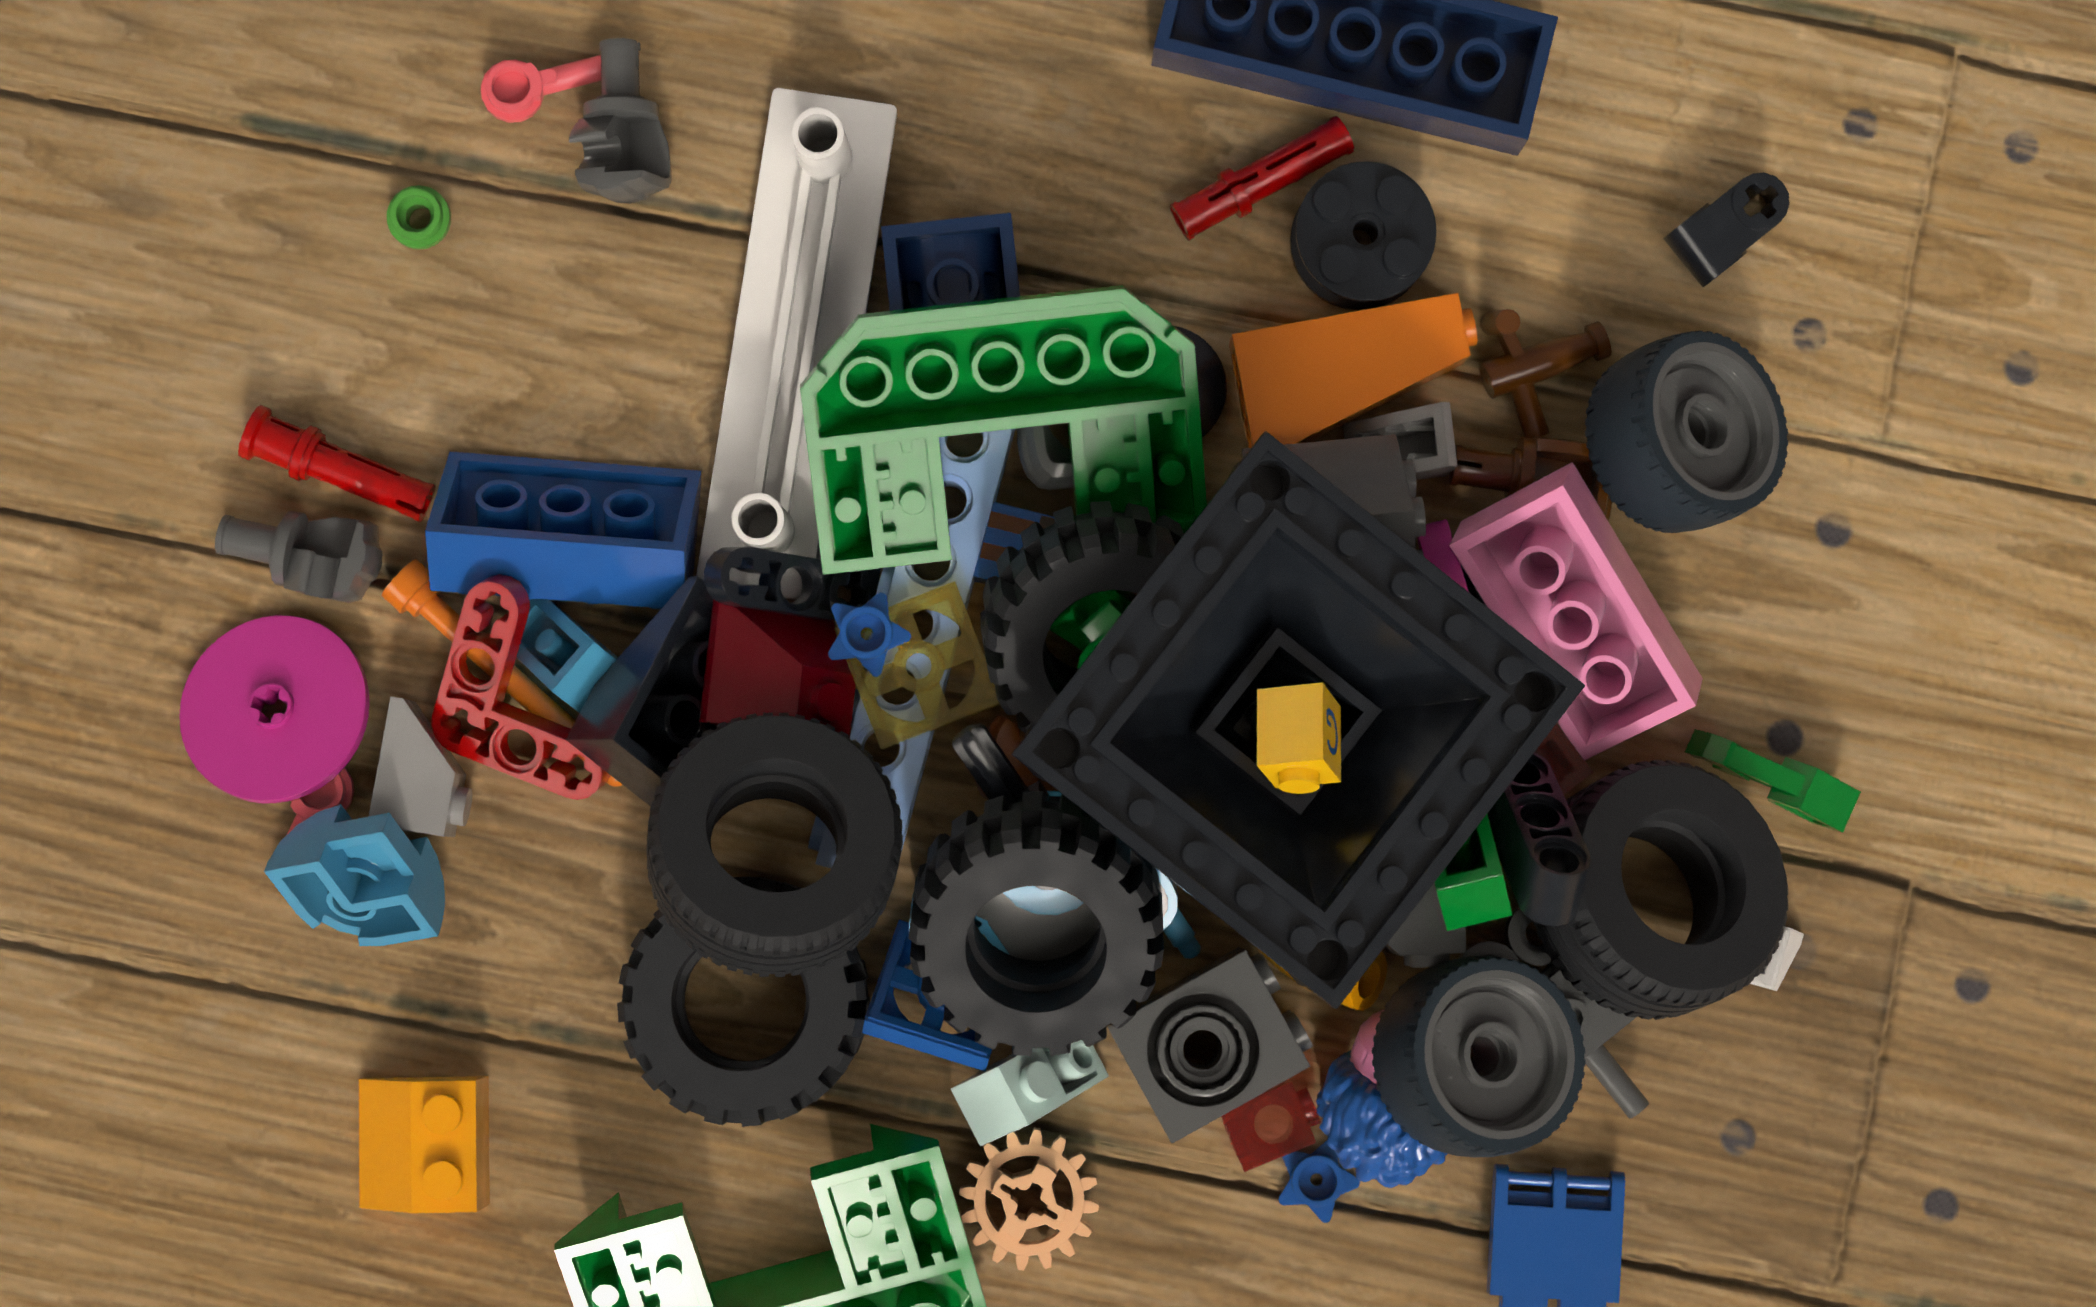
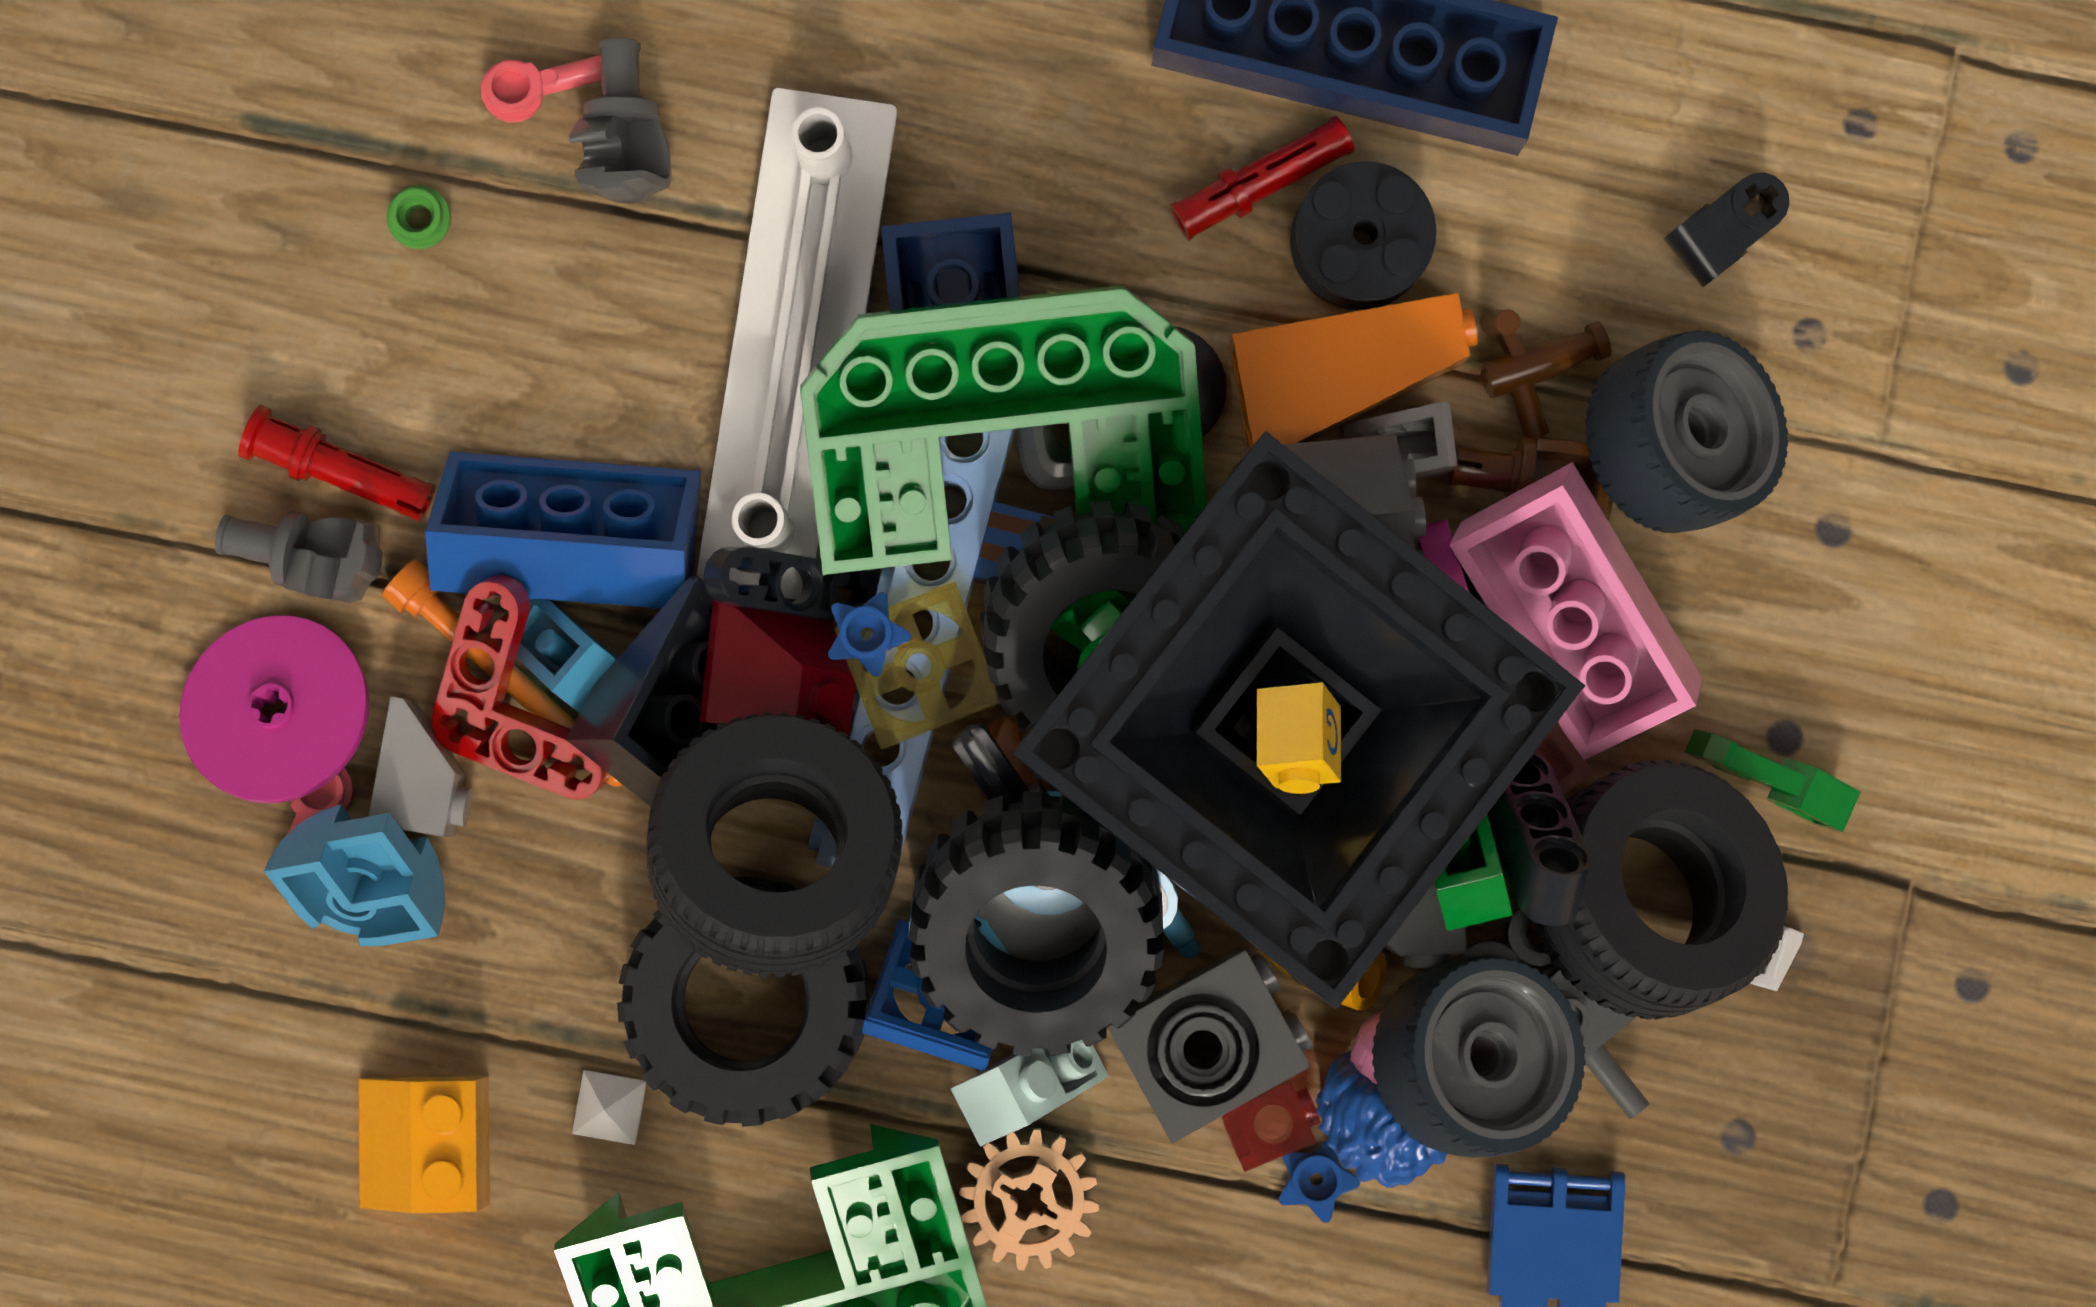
none -> white slope [572,1070,647,1145]

